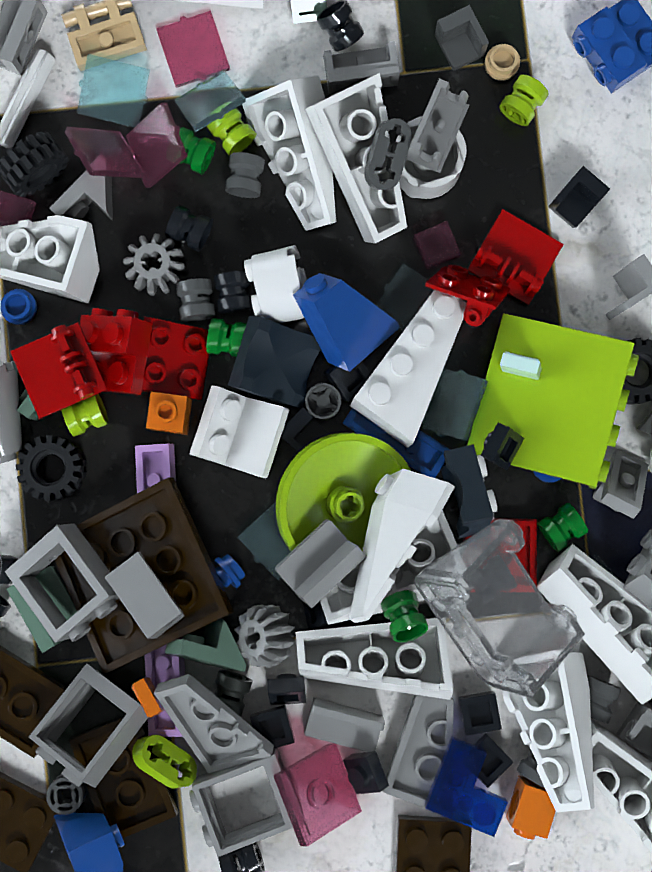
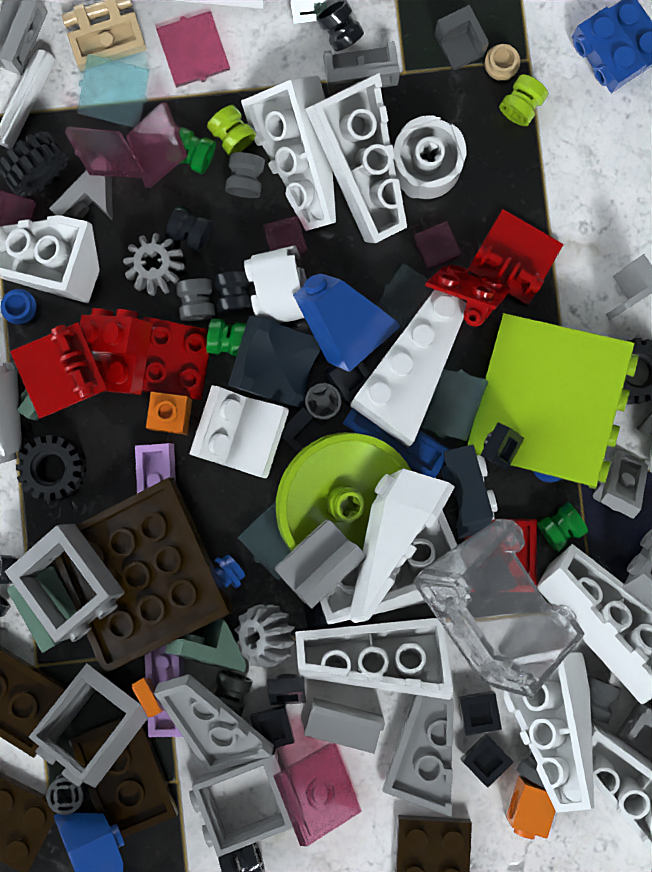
lime wheel [61,394,109,437] -> none
light grey hinge [105,552,184,639] -> none
lime beam [132,734,197,789] -> none
clear light blue piece [175,70,246,132] -> none
black plate [343,751,389,794] -> none
dark grey beam [364,118,412,190] -> none
green wheel [381,590,428,643] -> none
light grey hinge [407,78,469,173] -> none
clear blue plate [424,736,508,837] -> none
light aqua tile [500,352,542,380] -> none
black panel [548,166,610,228] -> none
none -> clear pink tile [263,215,307,254]

